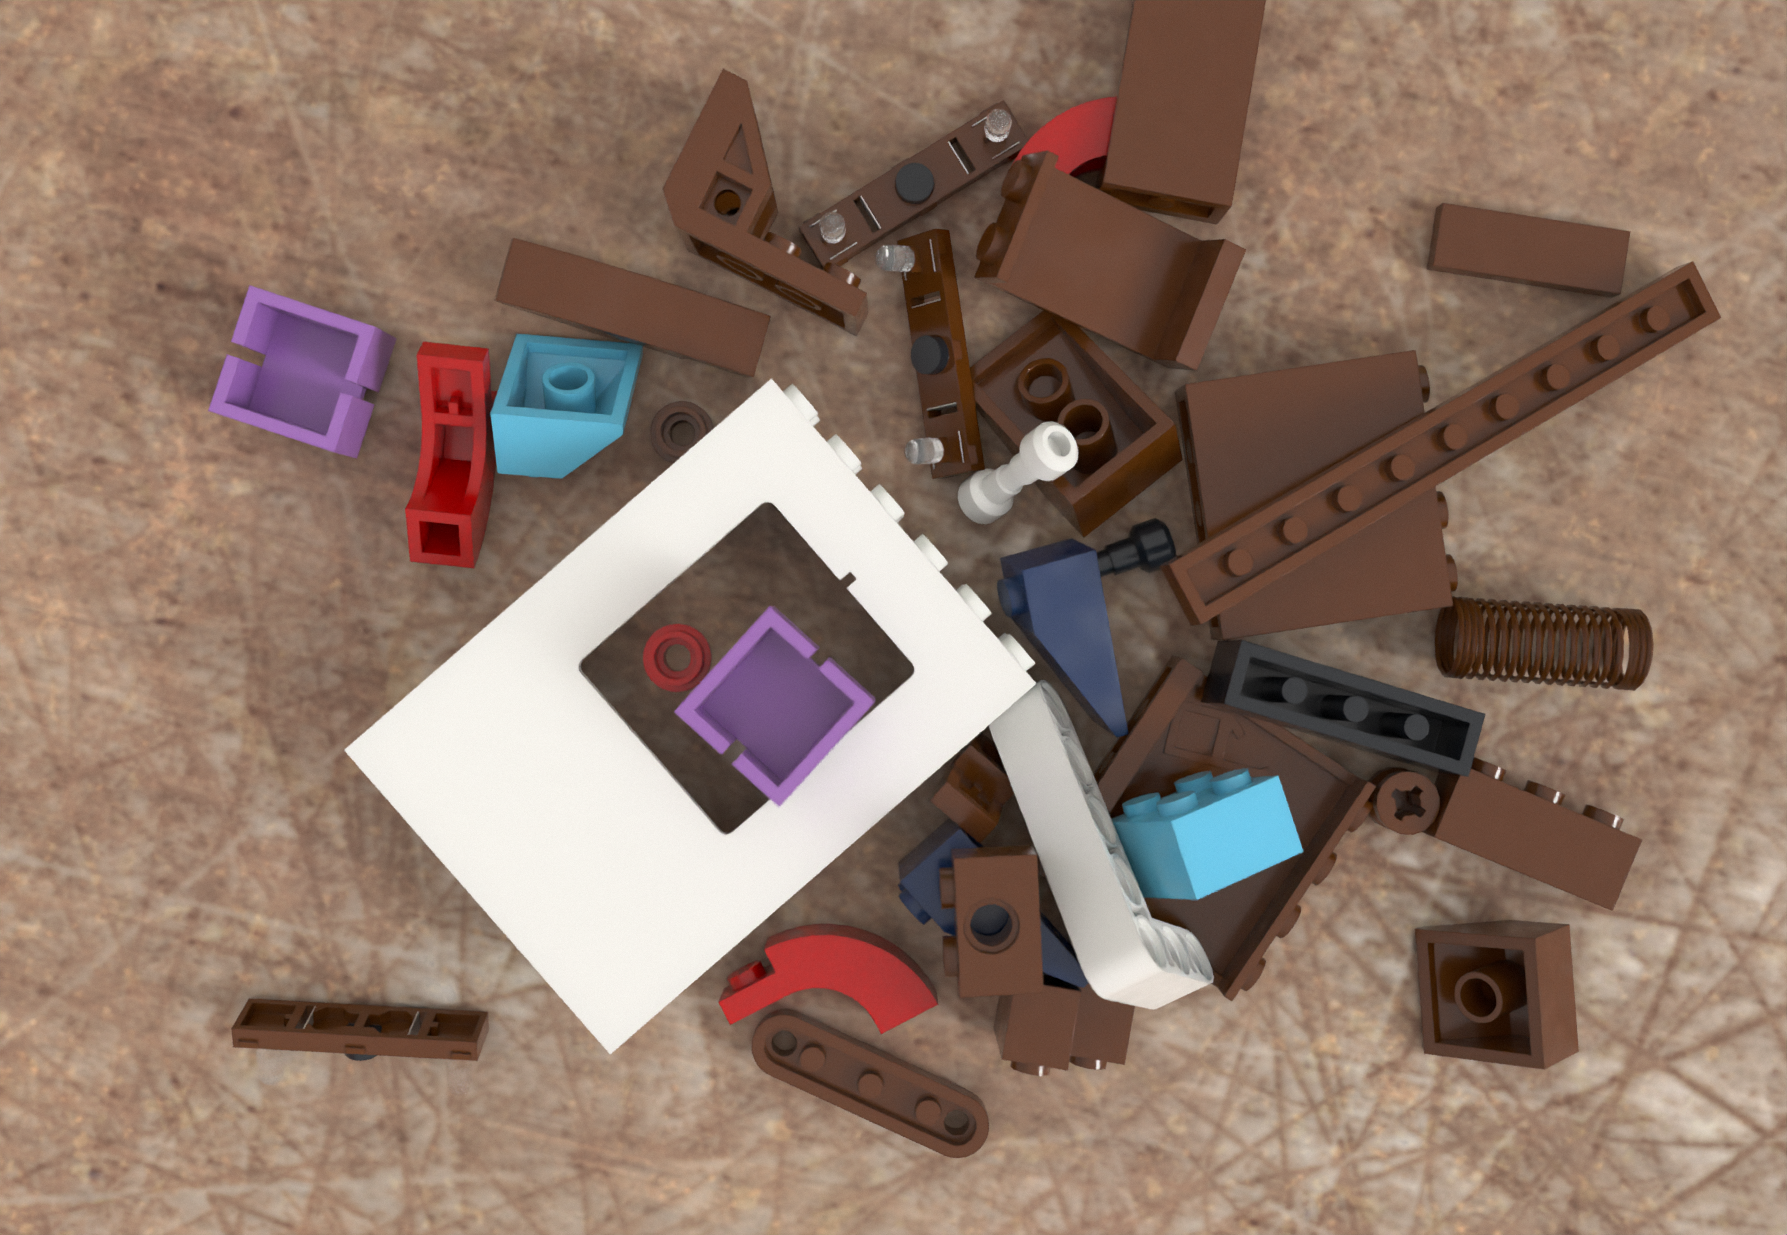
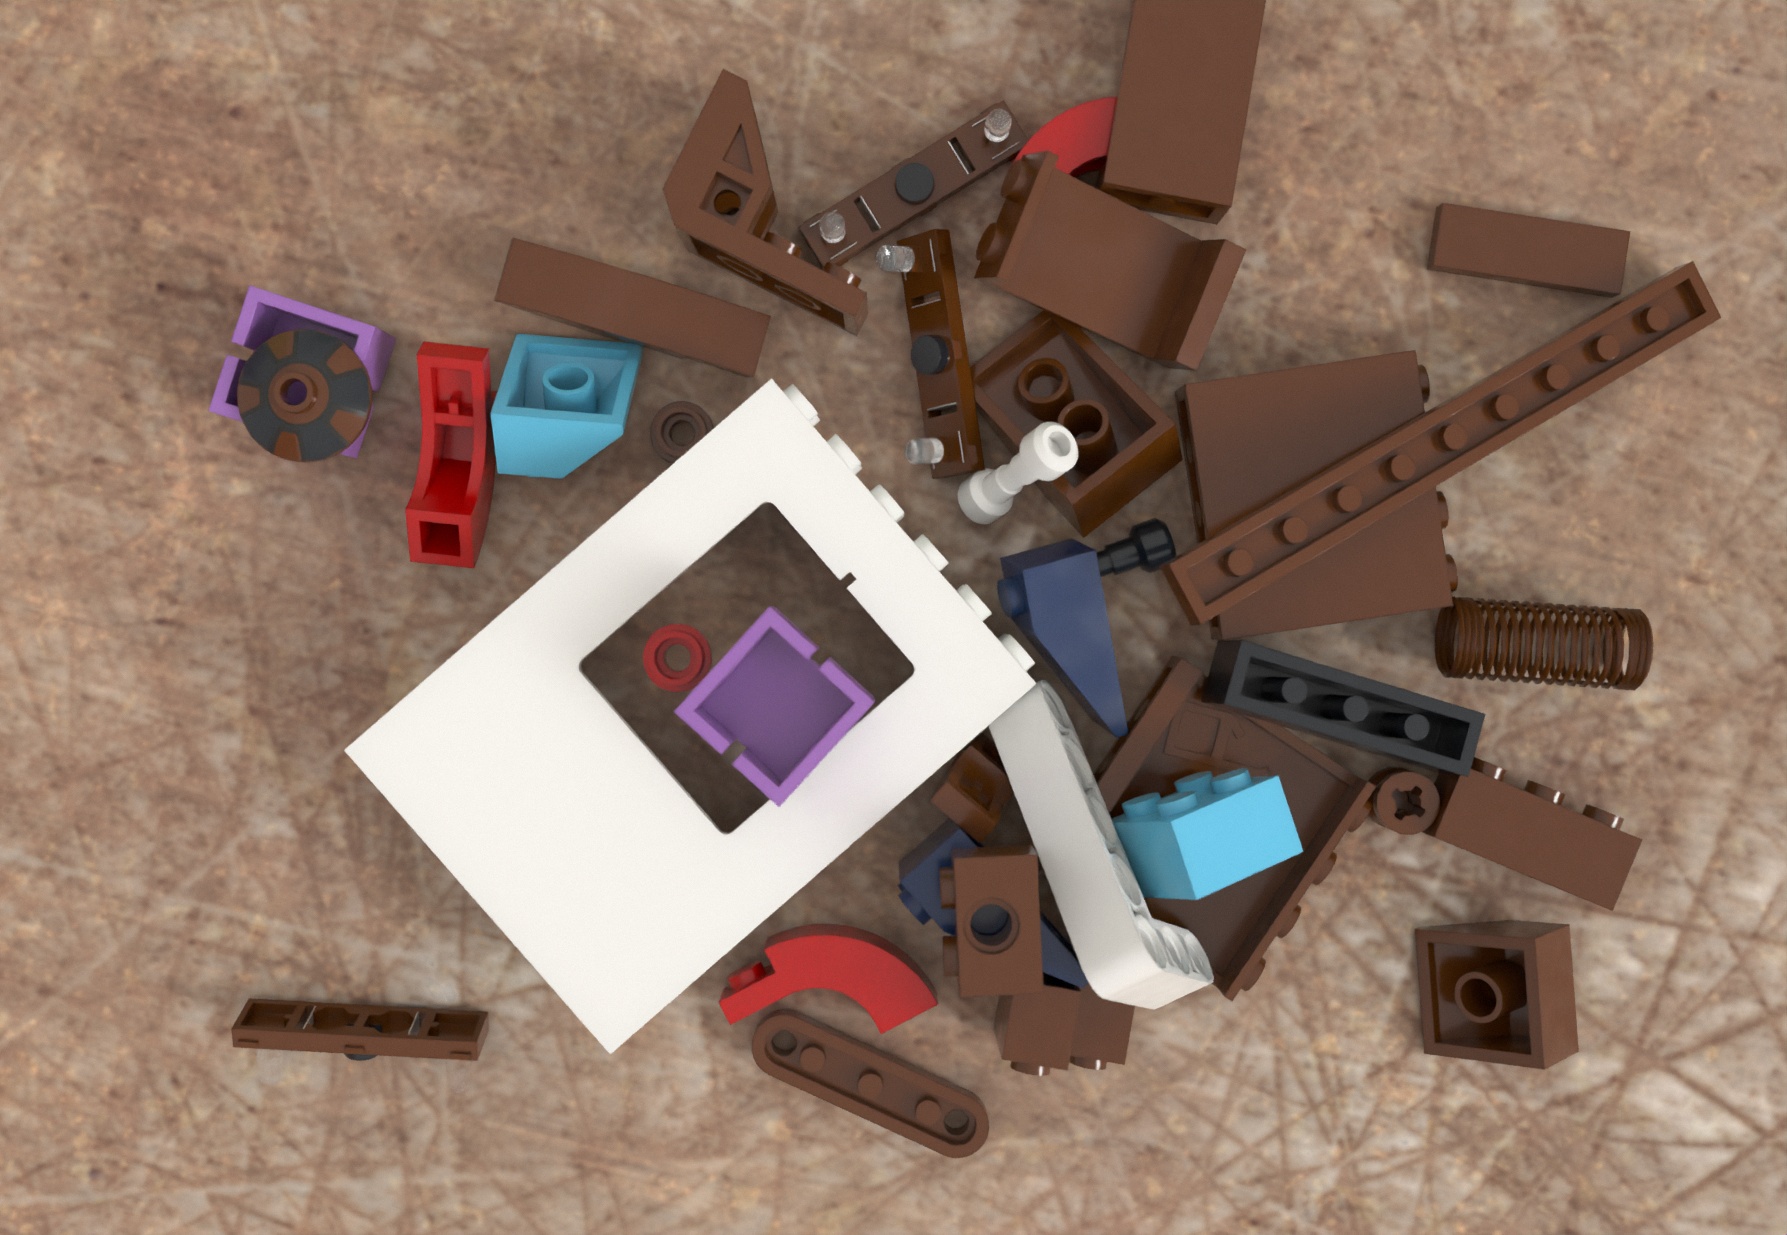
none -> dish [237,329,372,463]

